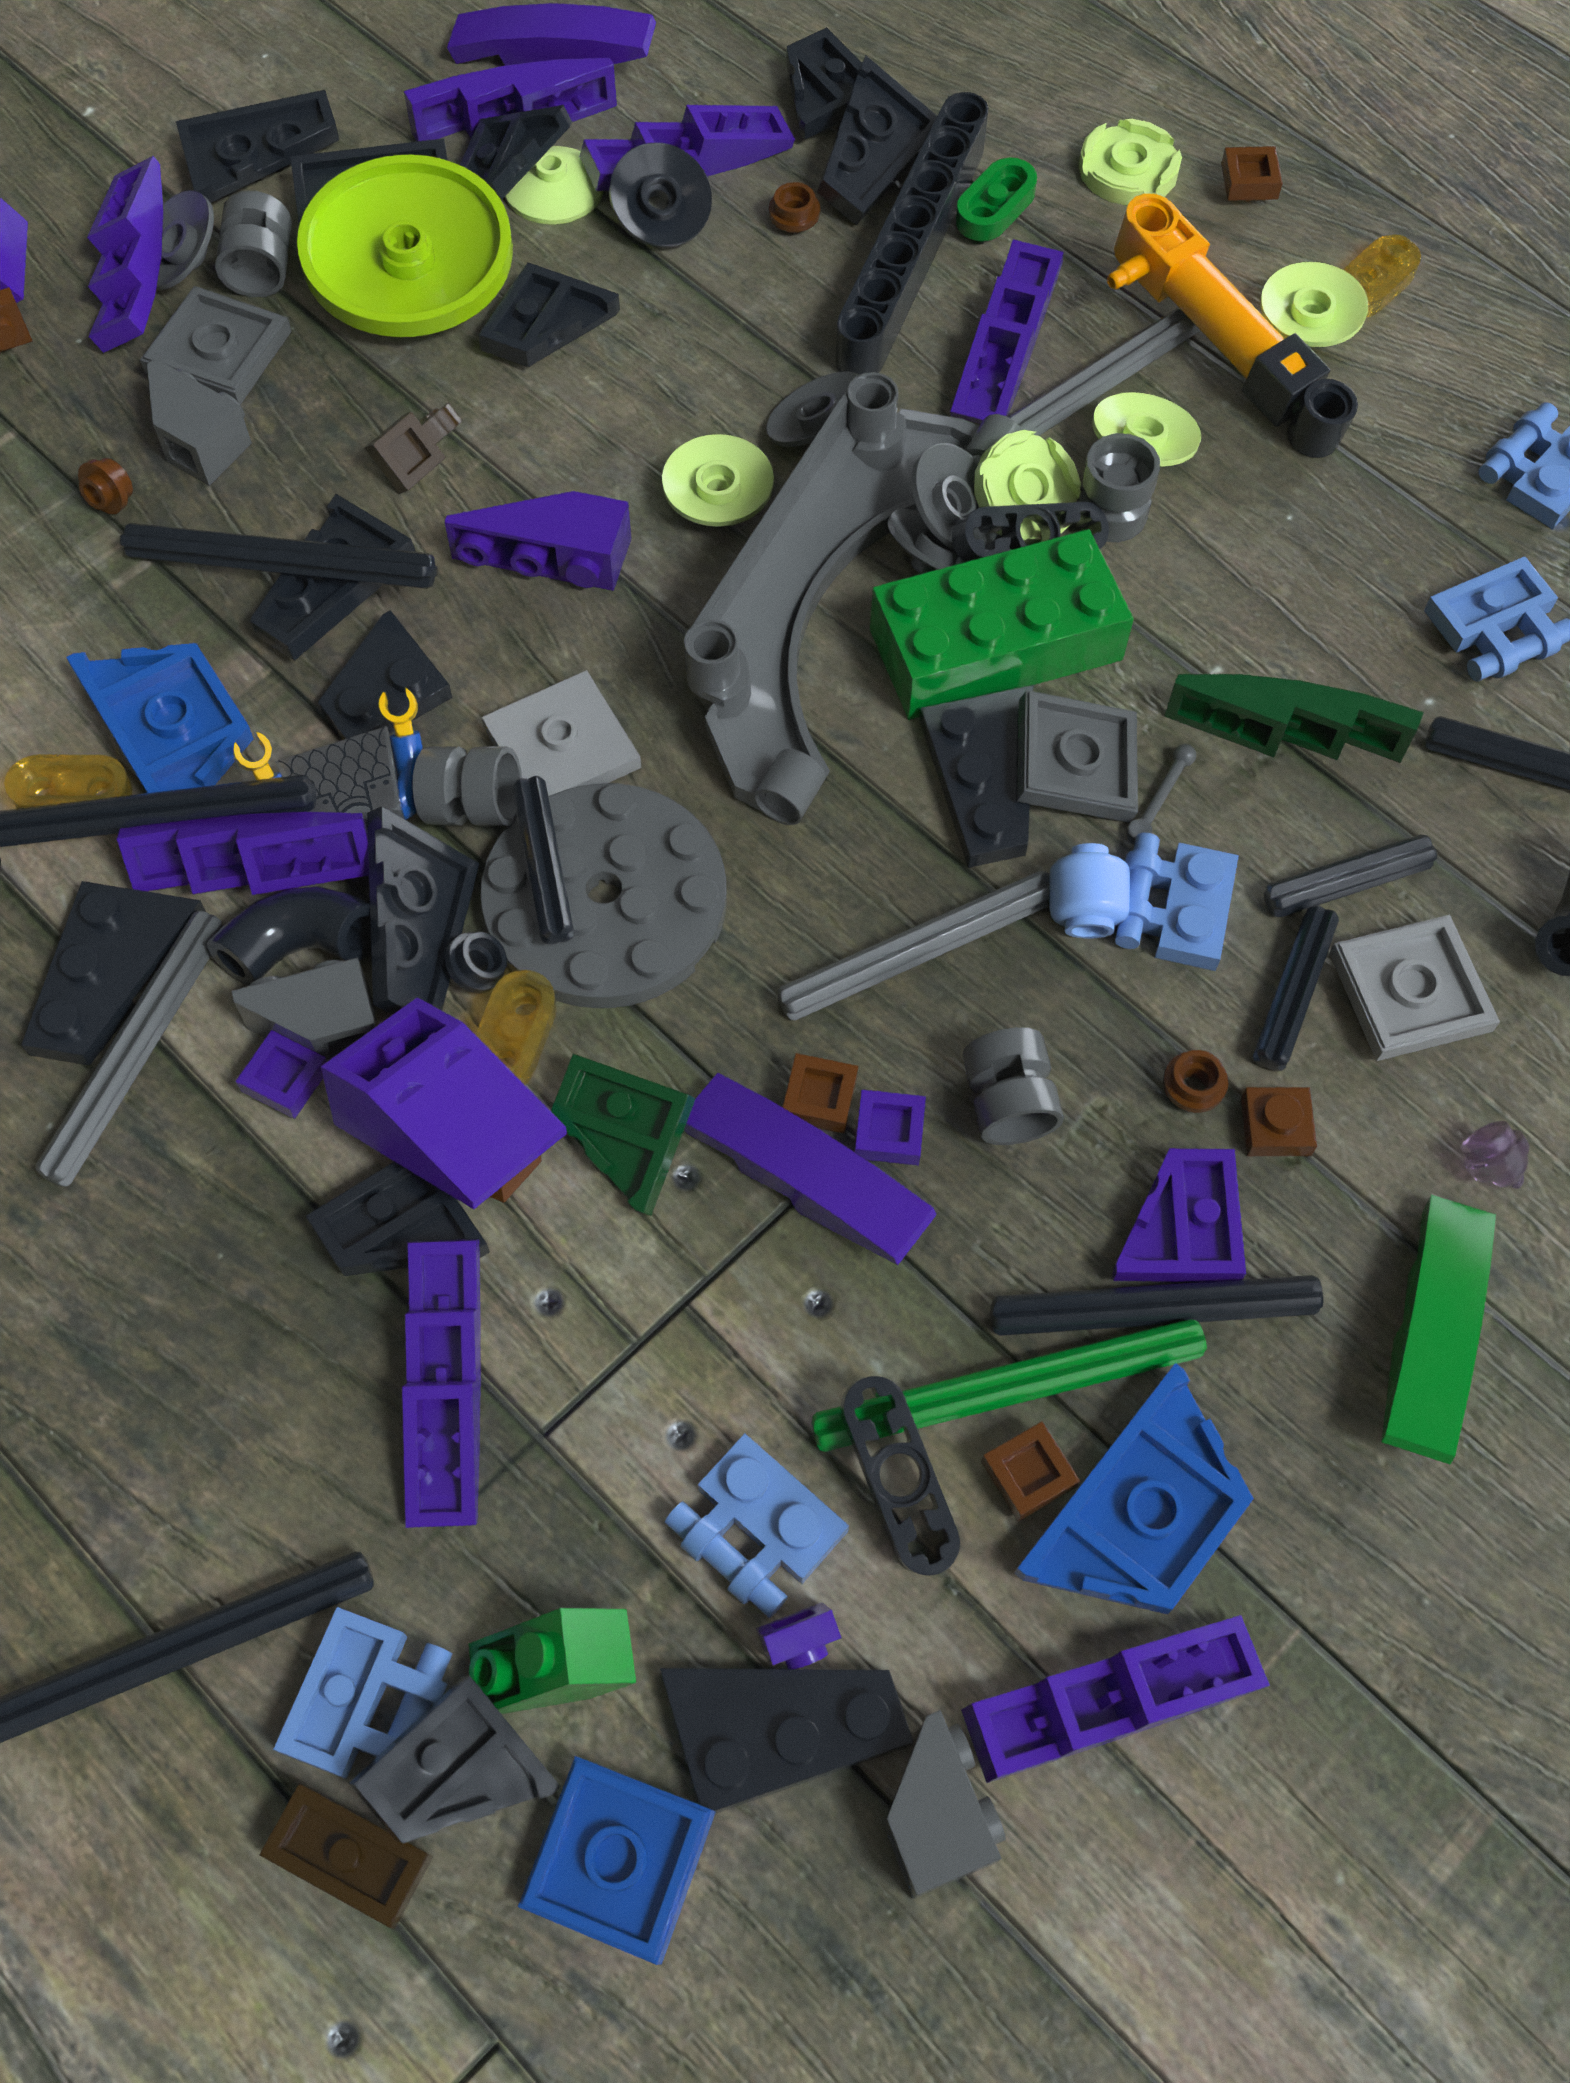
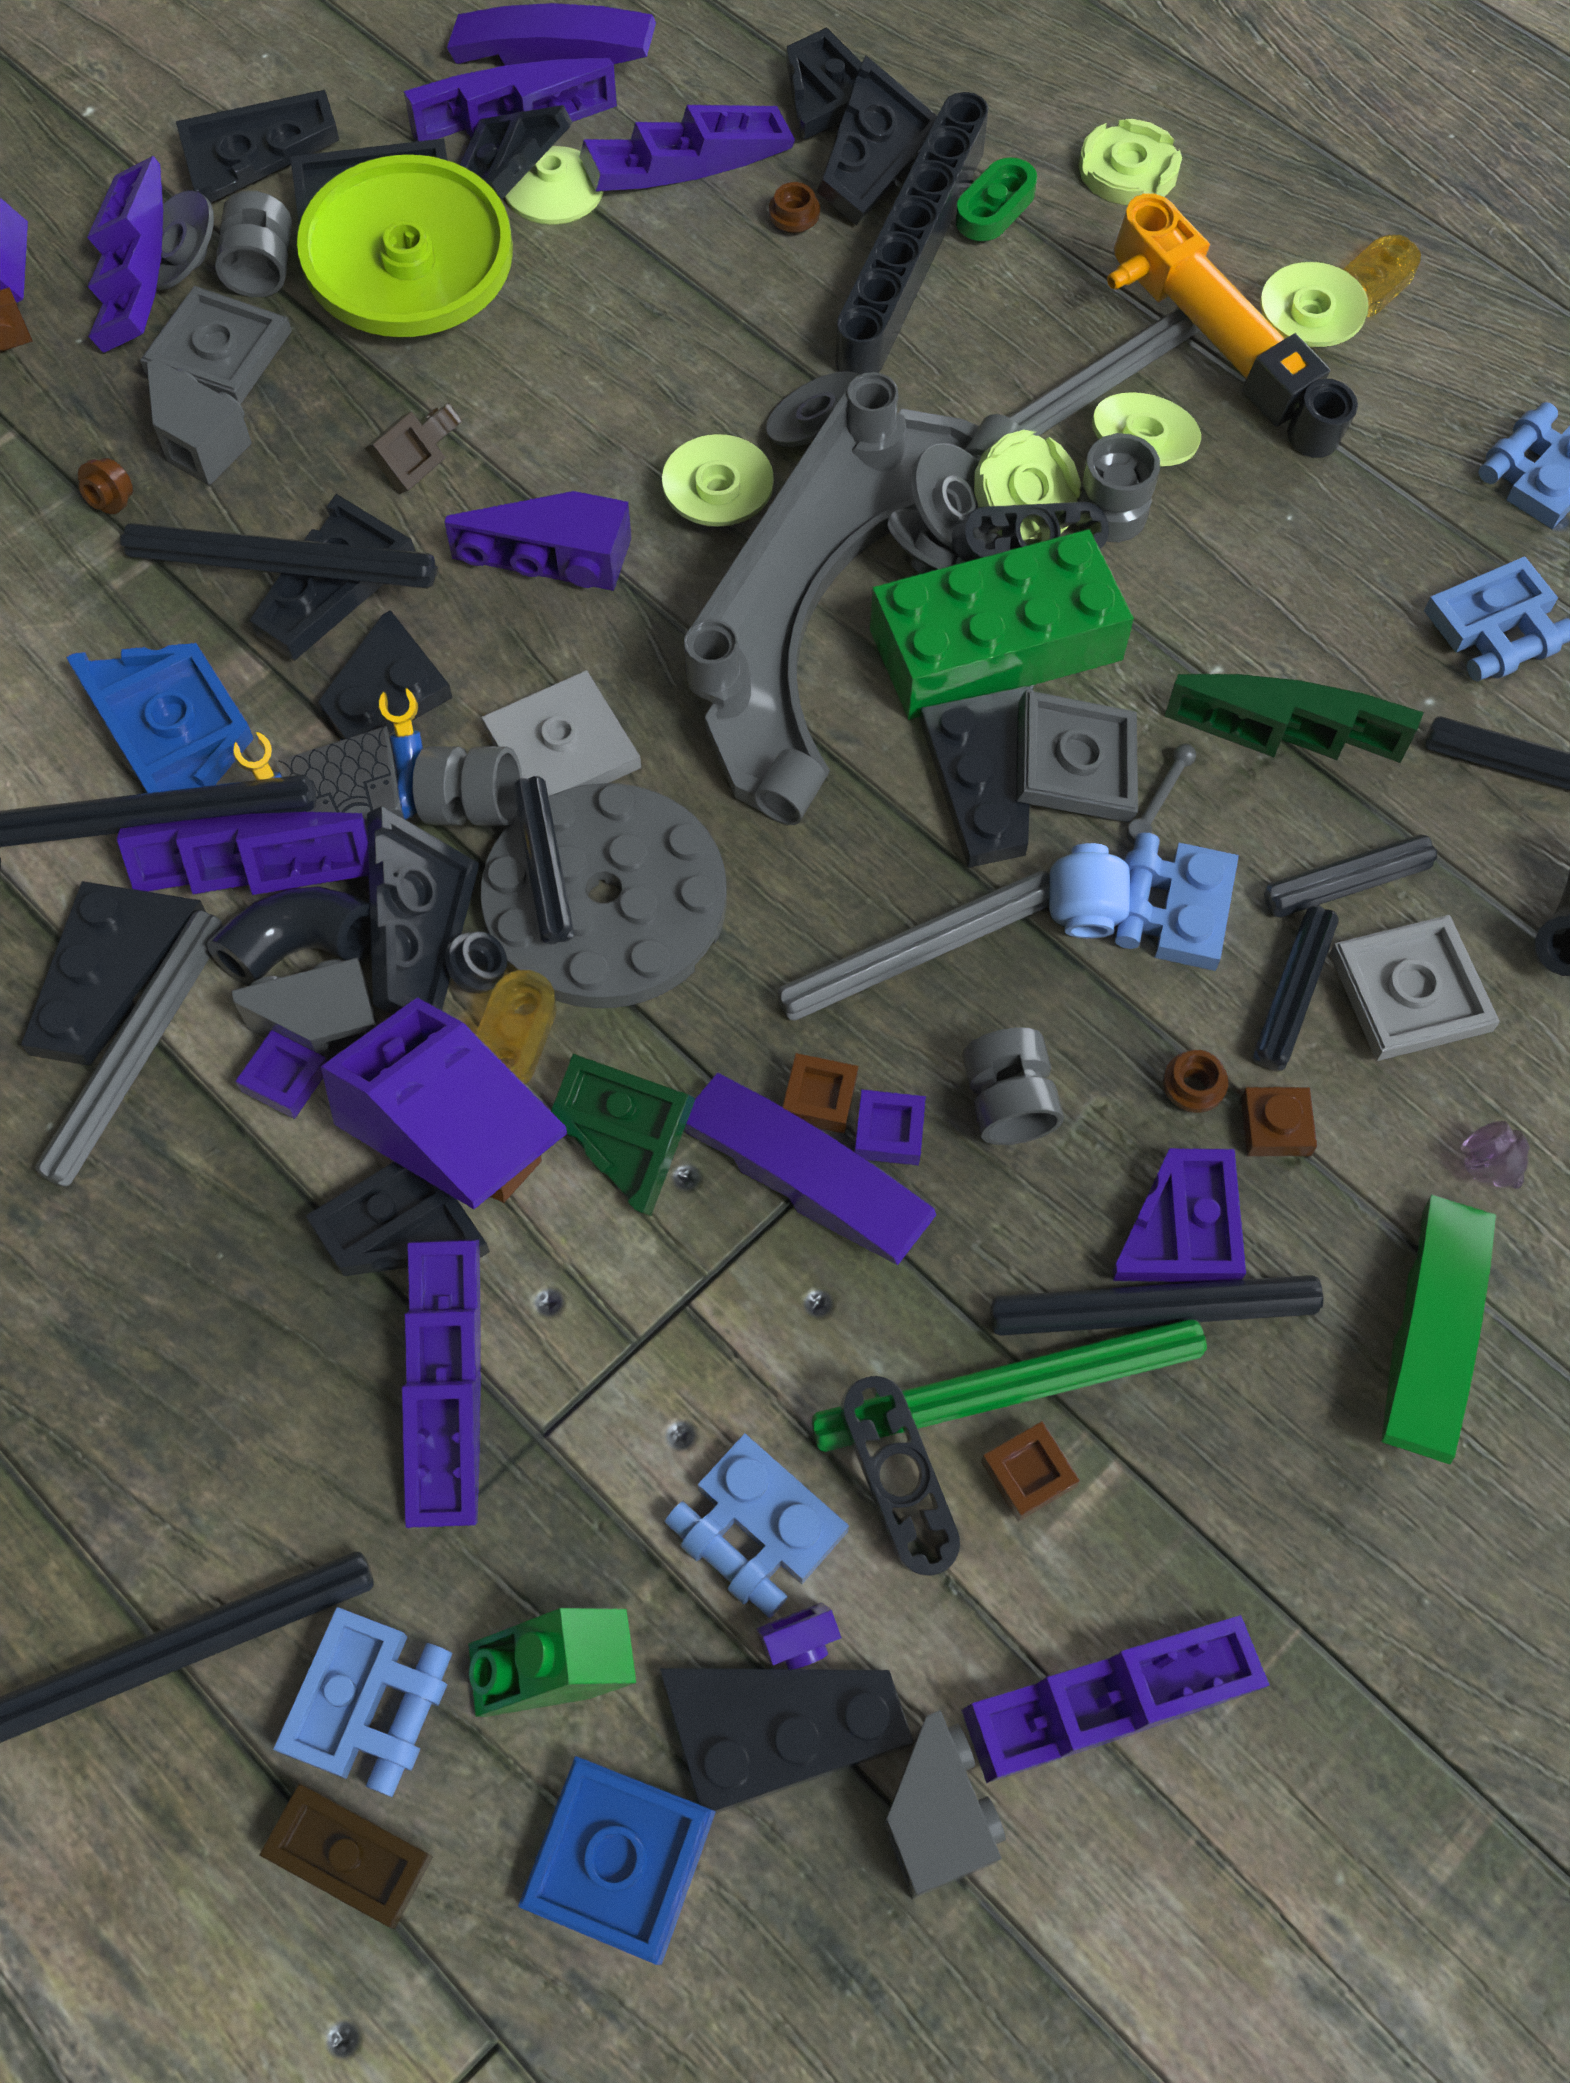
clear yellow plate [4,754,132,809] -> none
black wing [349,1676,561,1844] -> none
black wing [478,262,620,367] -> none
black dish [609,143,712,248] -> none
dark purple slope [950,239,1063,424] -> none
blue wing [1014,1363,1254,1615] -> none
reddish brown plate [1221,146,1283,201] -> none

